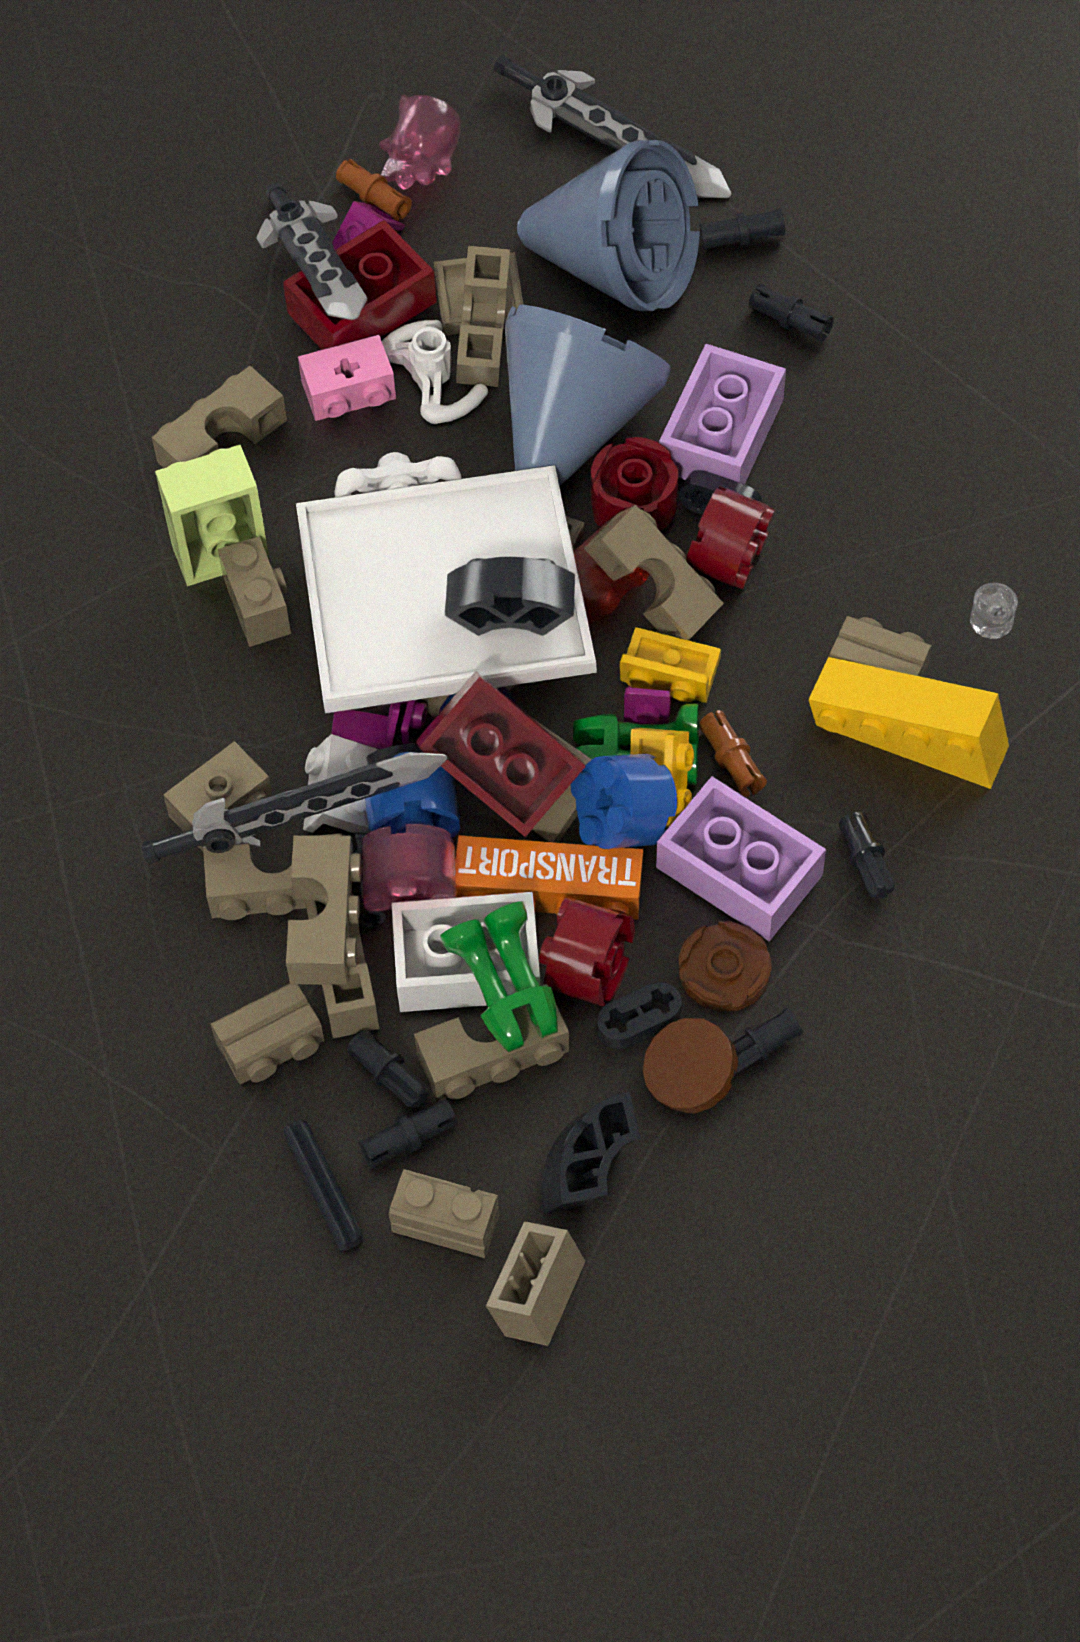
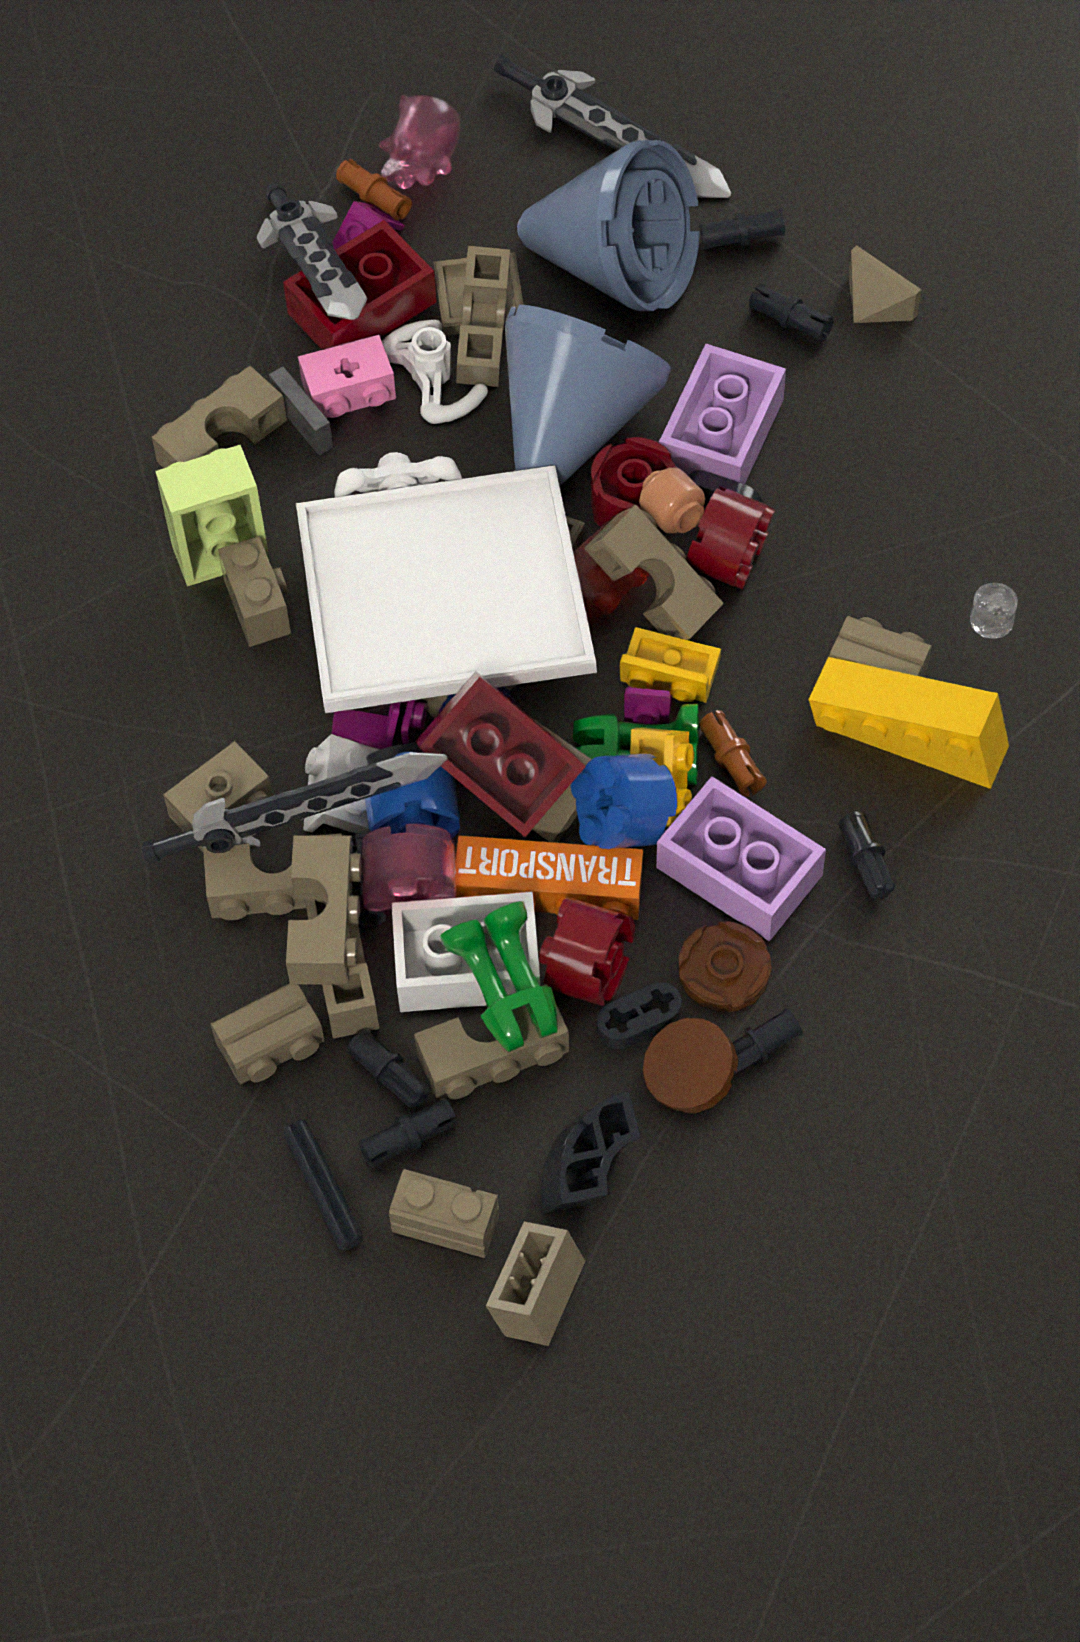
black brick [445,556,575,636] -> none
none -> flat silver tile [269,367,333,455]
none -> nougat head [639,468,705,533]
none -> dark tan slope [849,245,921,323]

